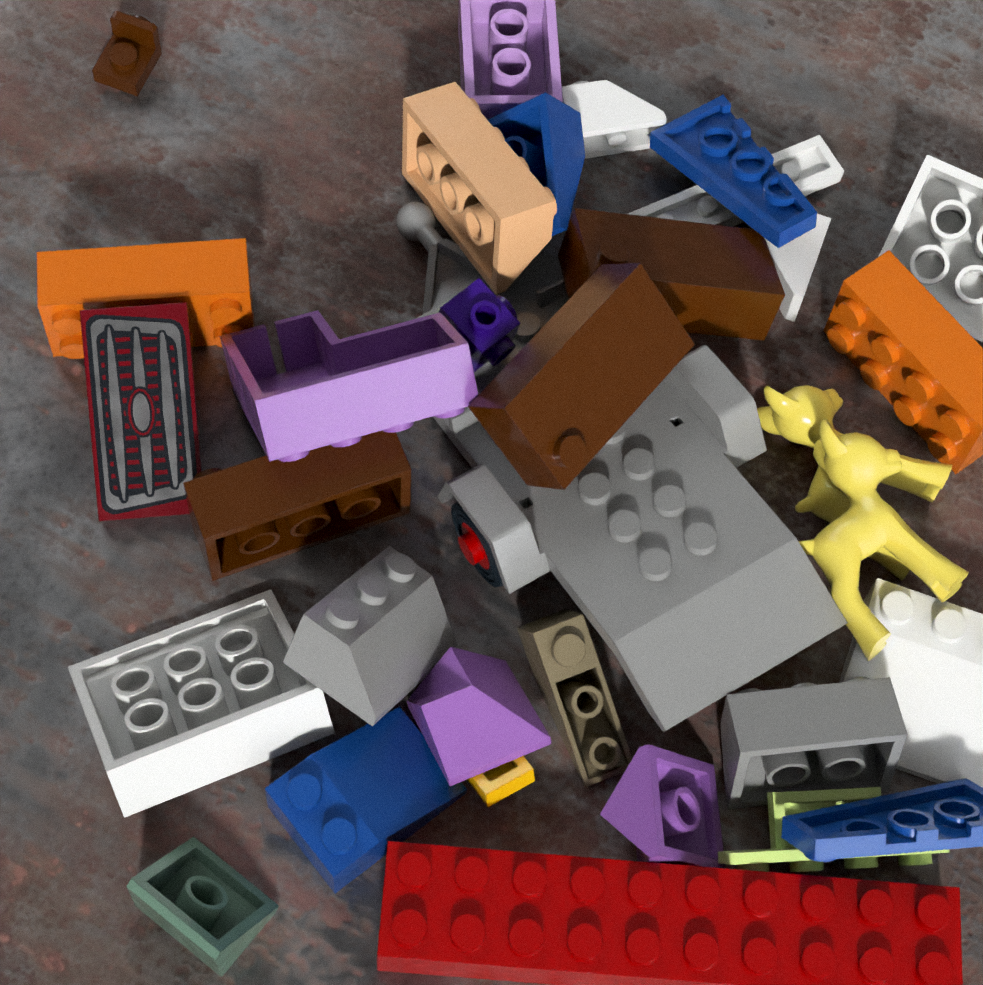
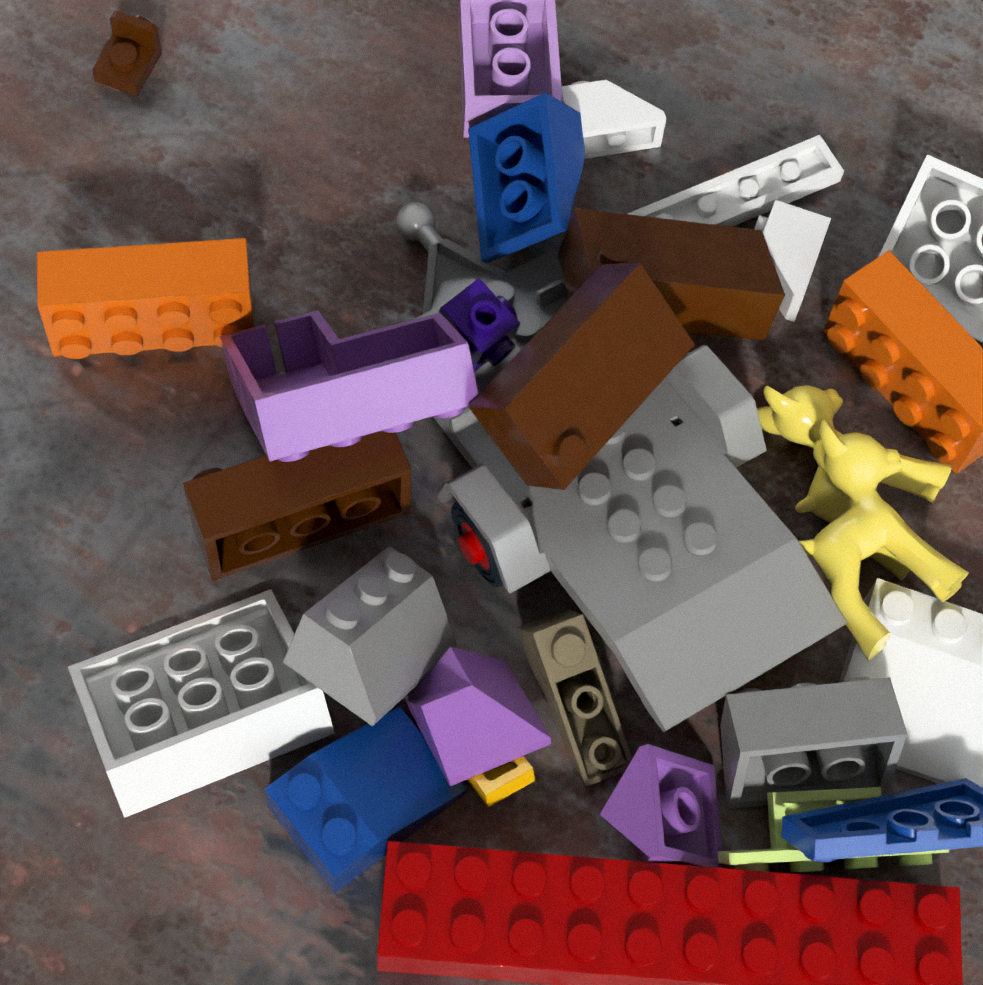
tile [80,302,202,521] -> none
sand green slope [126,837,279,977] -> none
light nougat slope [402,82,557,295] -> none
blue wing [650,95,817,248] -> none

